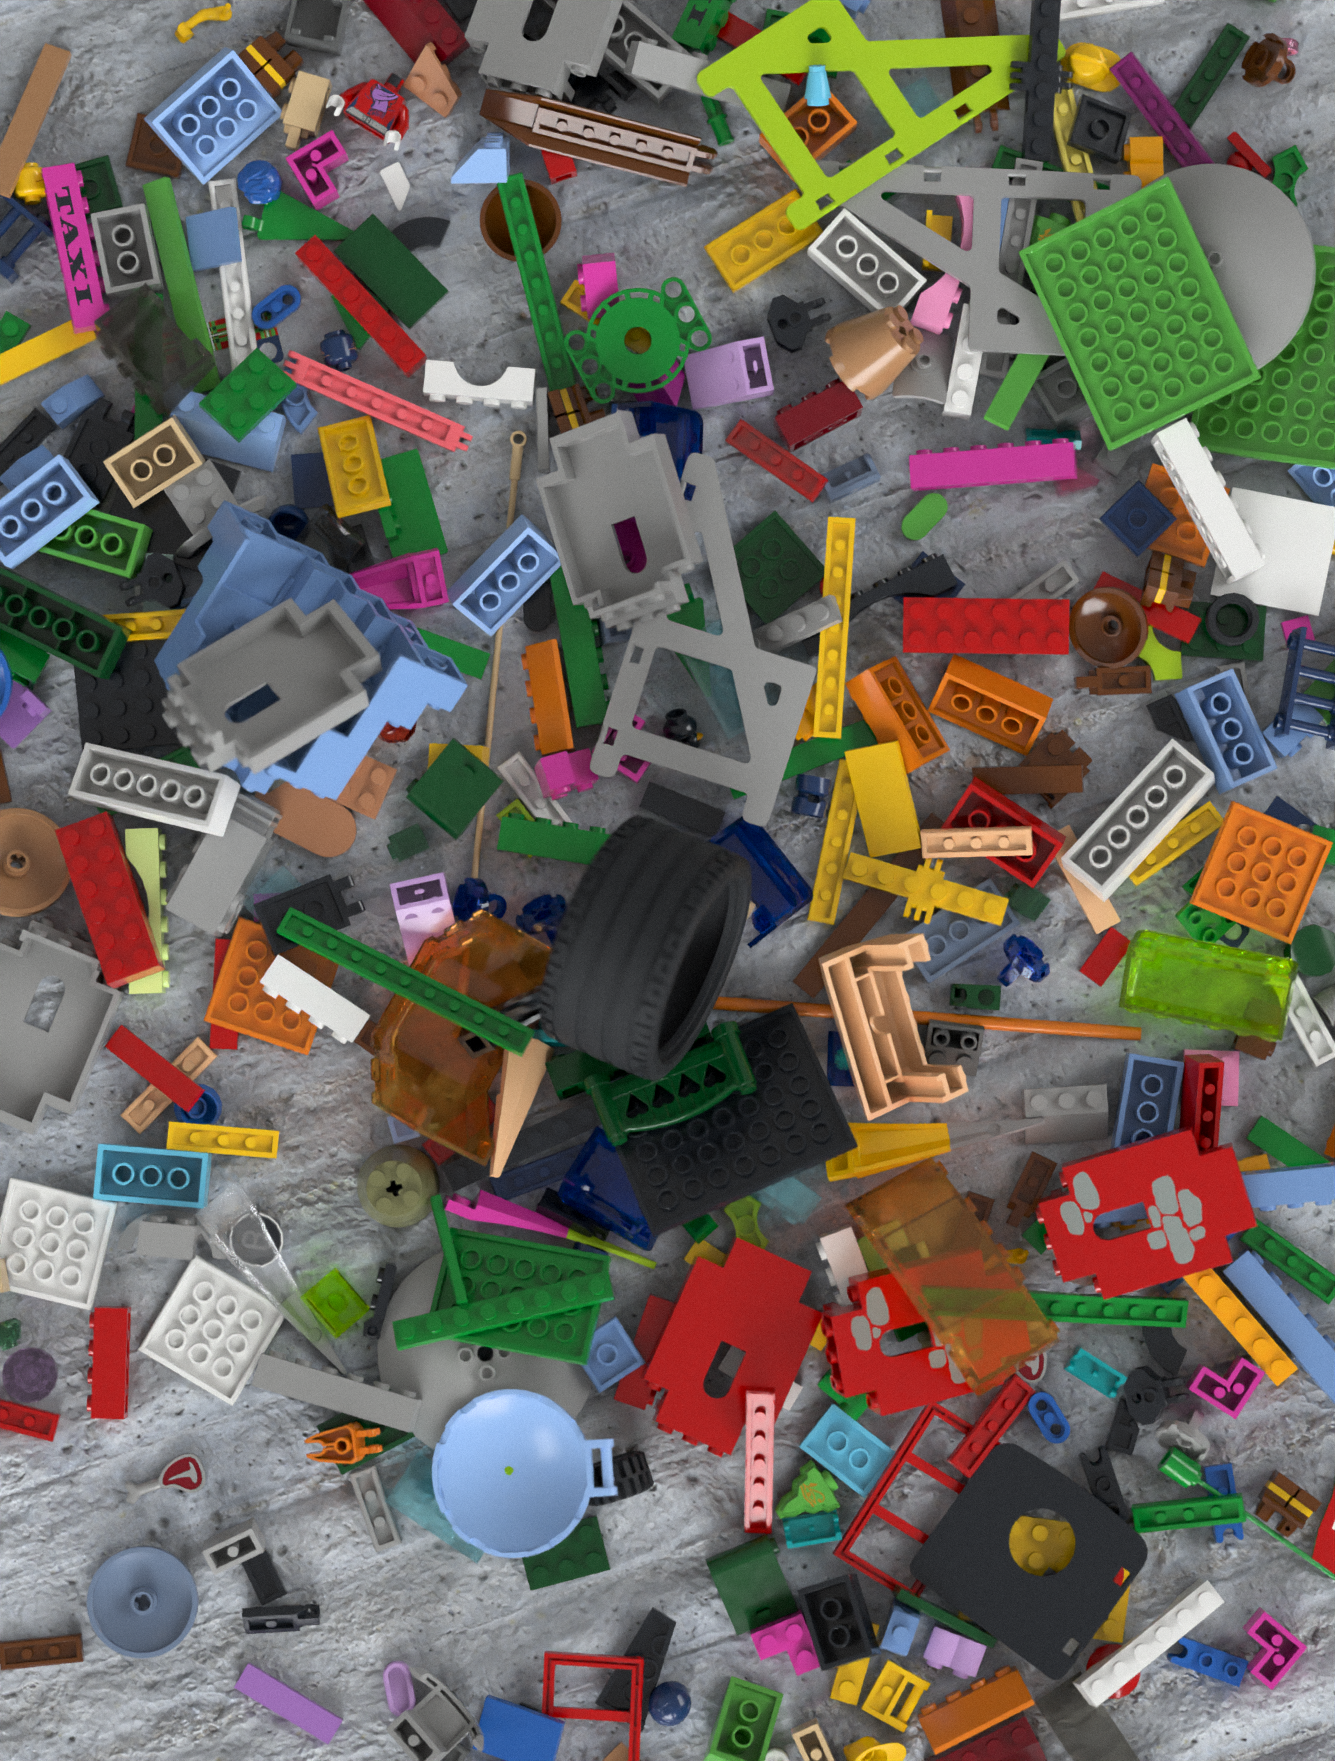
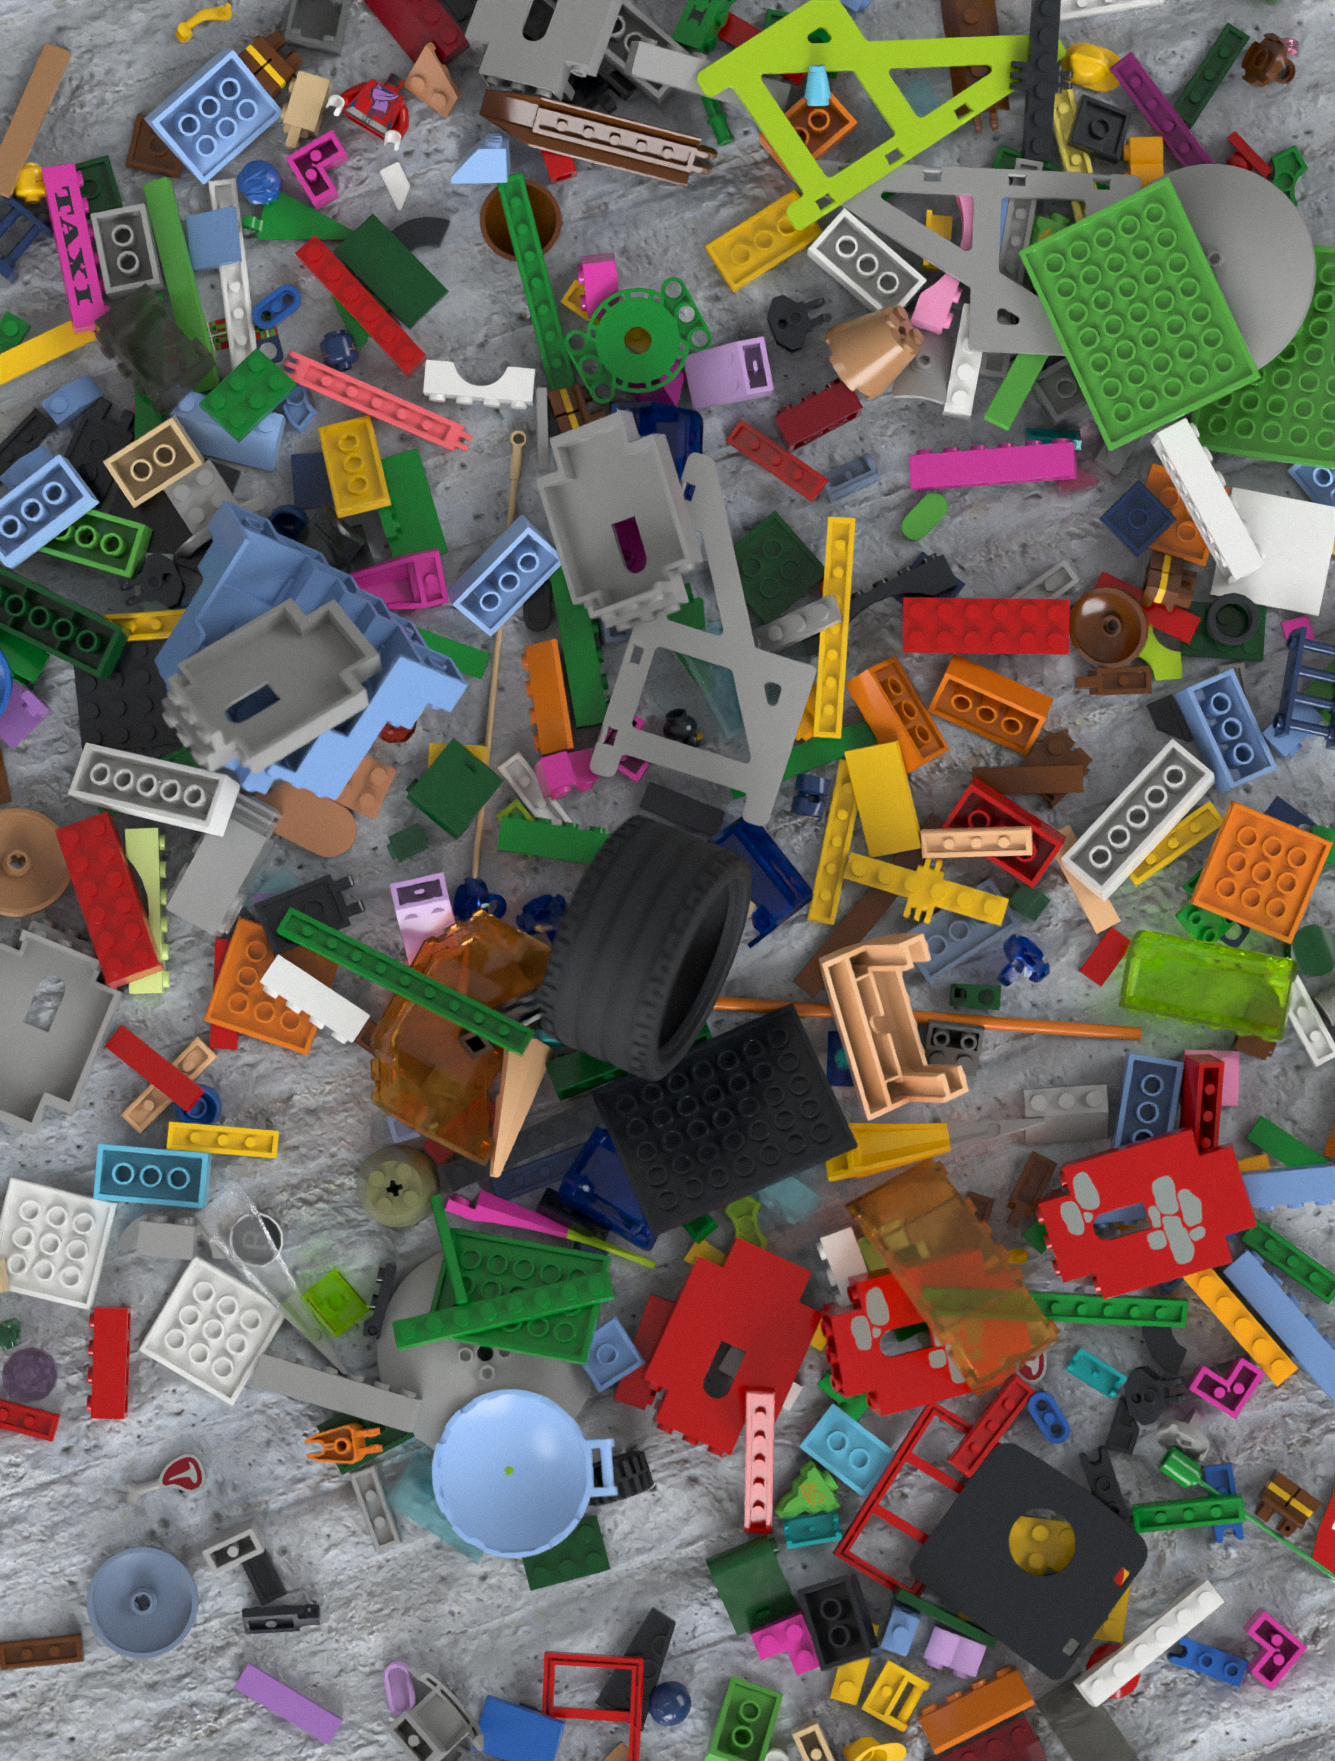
dark green piece [582,1021,757,1146] -> none

